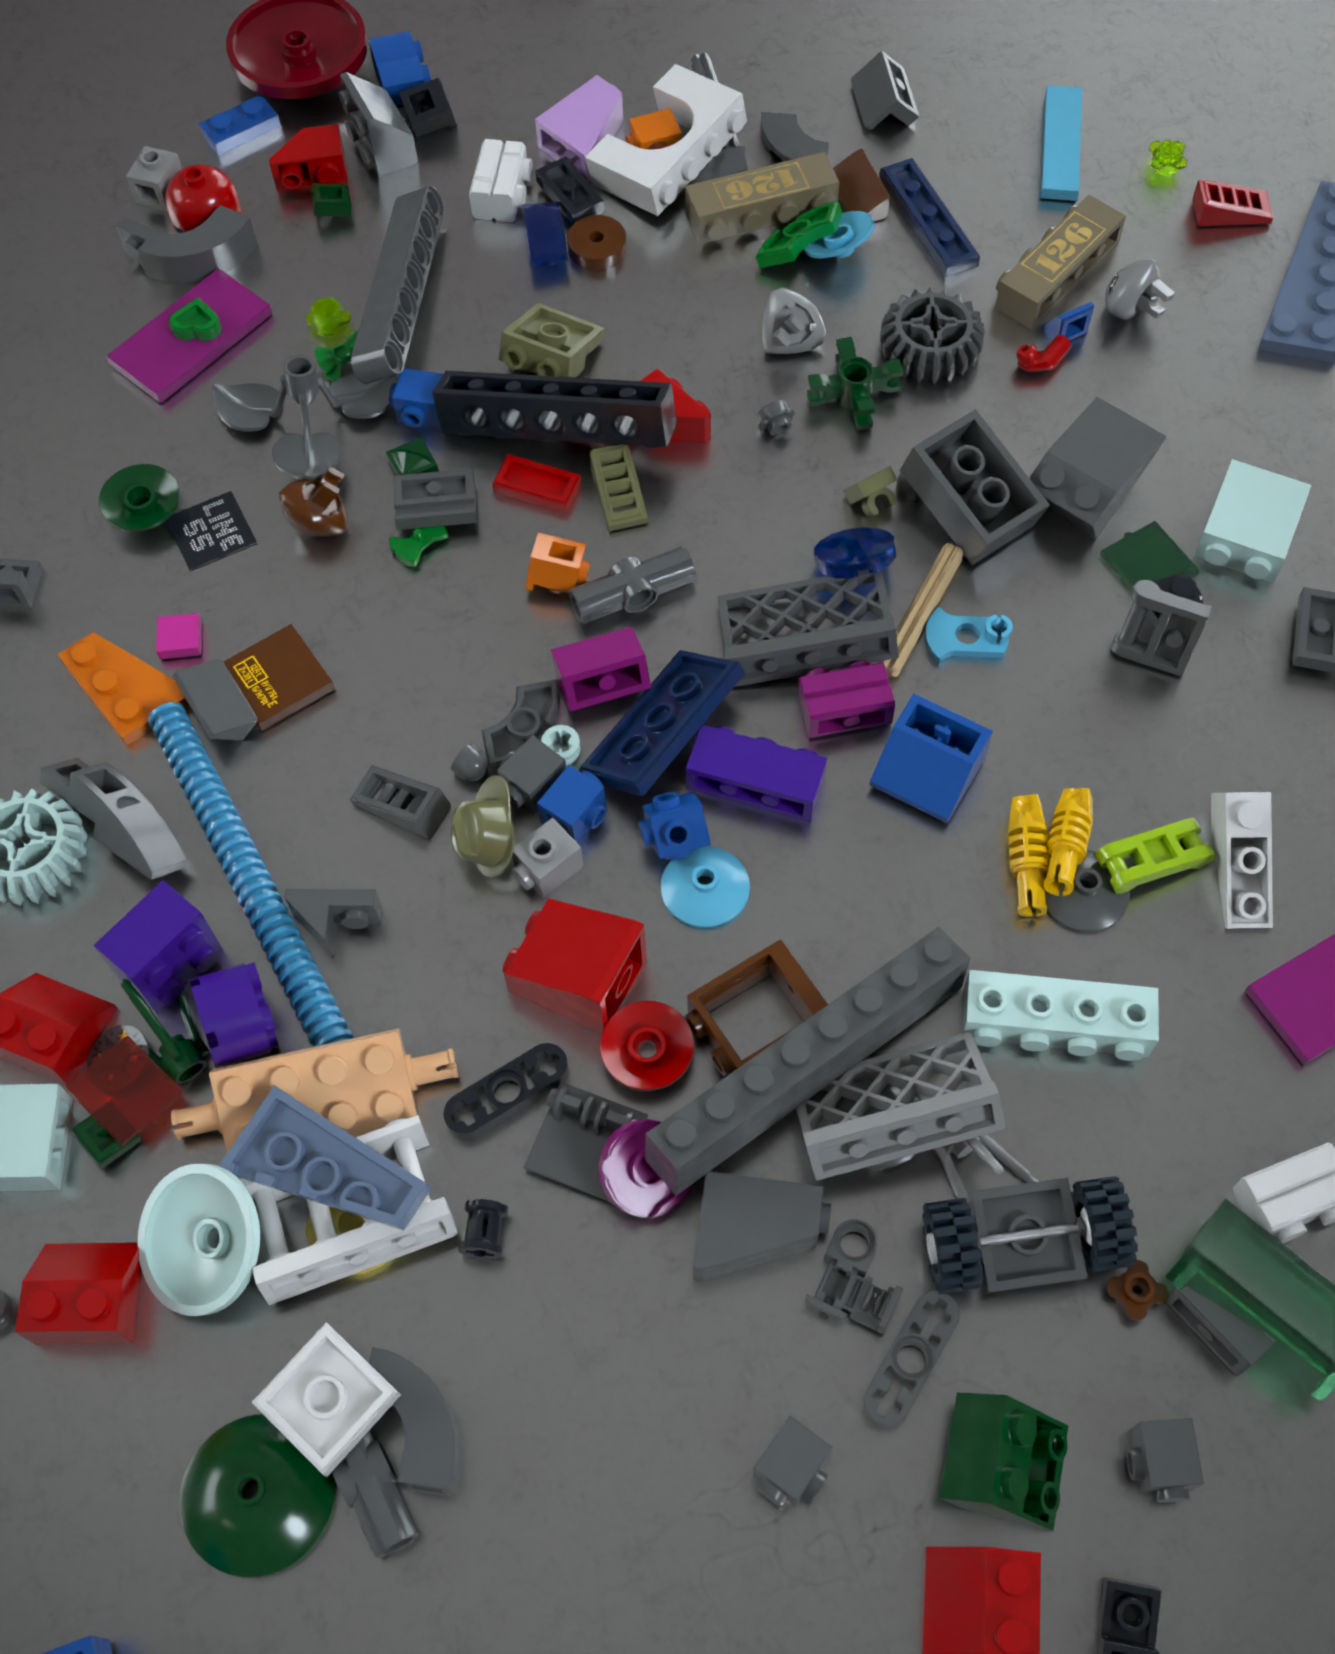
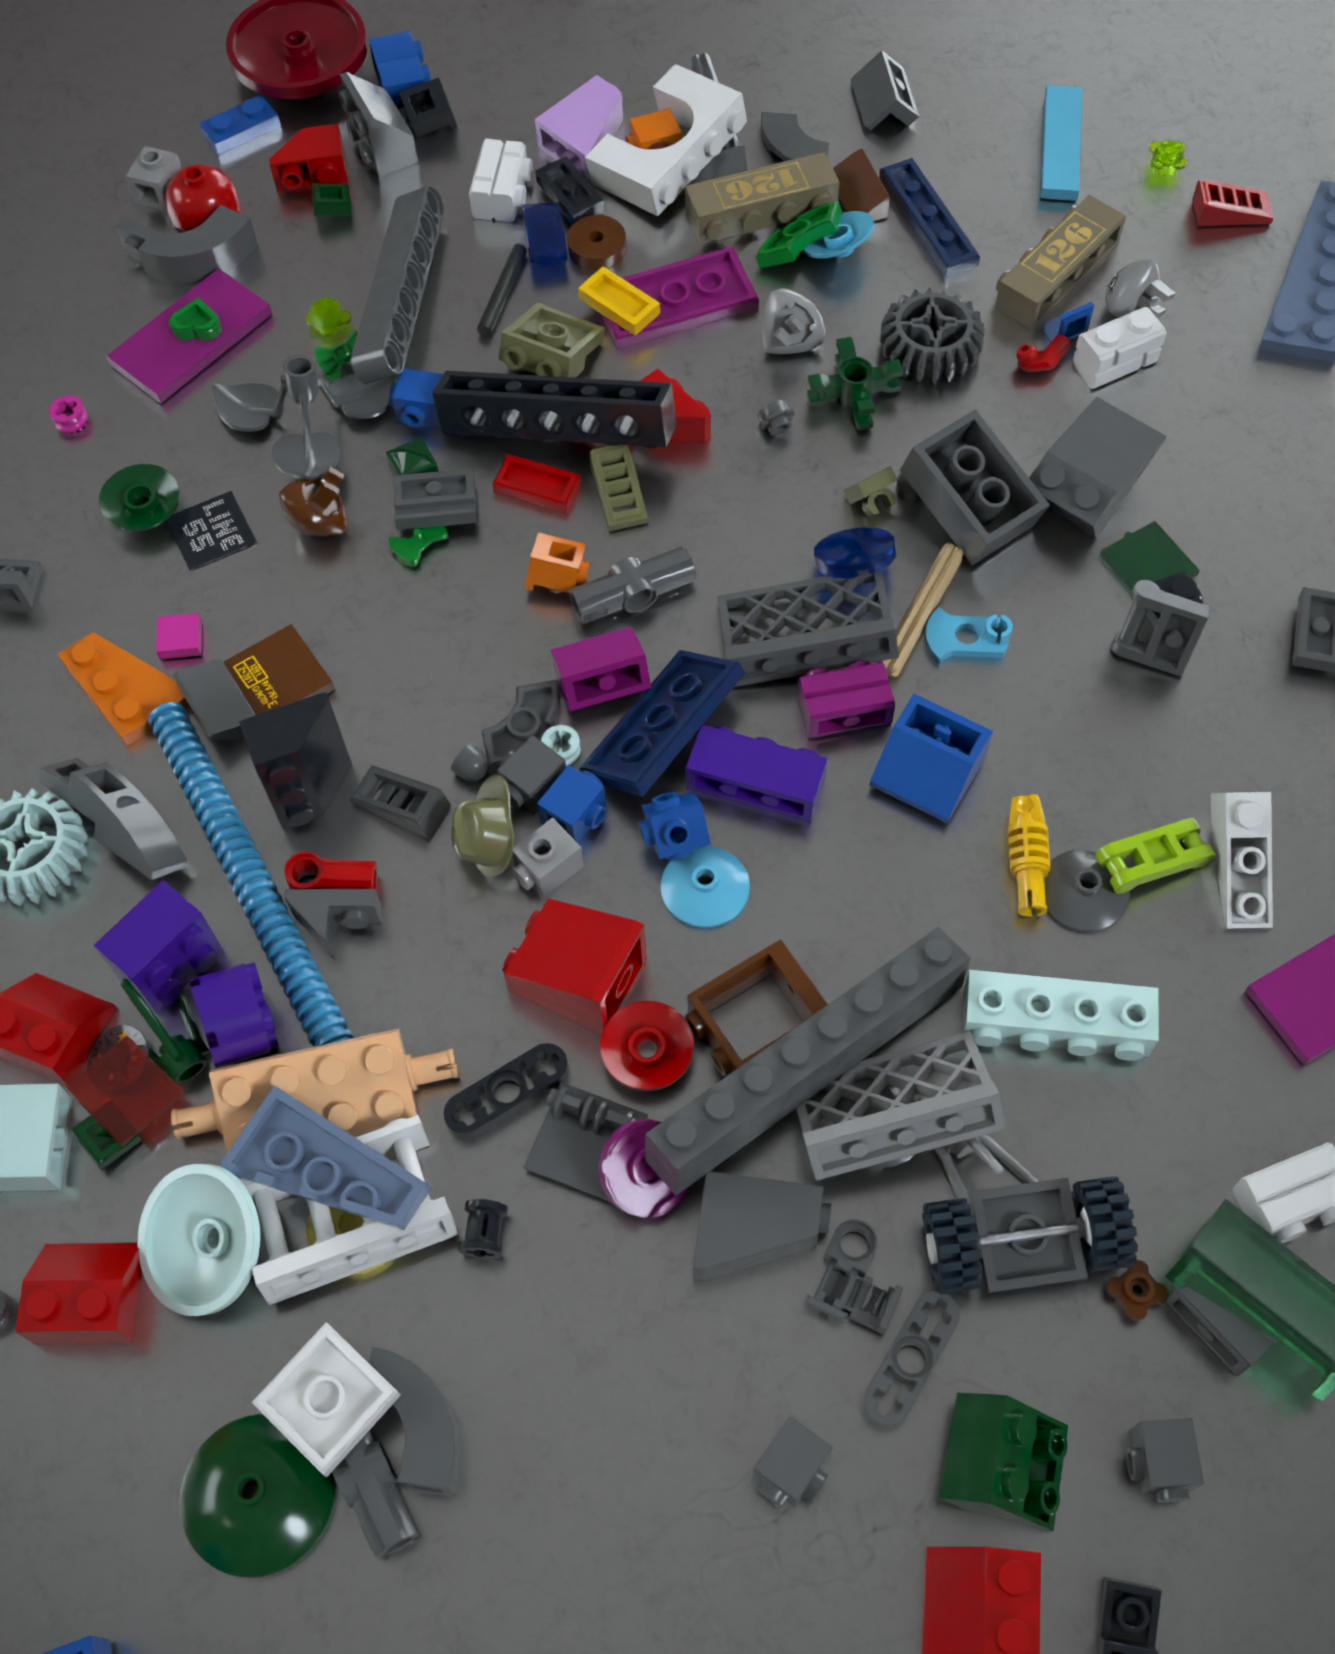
yellow hinge [1044,788,1093,896] -> none
light aqua brick [1194,459,1311,583] -> none
none -> dark pink bush [48,395,88,434]
none -> black slope [239,692,352,829]
none -> red piece [284,851,377,891]
none -> pearl dark grey bar [477,244,527,337]
none -> yellow tile [578,266,660,336]
none -> magenta tile [601,246,759,349]
none -> white brick [1072,307,1167,389]

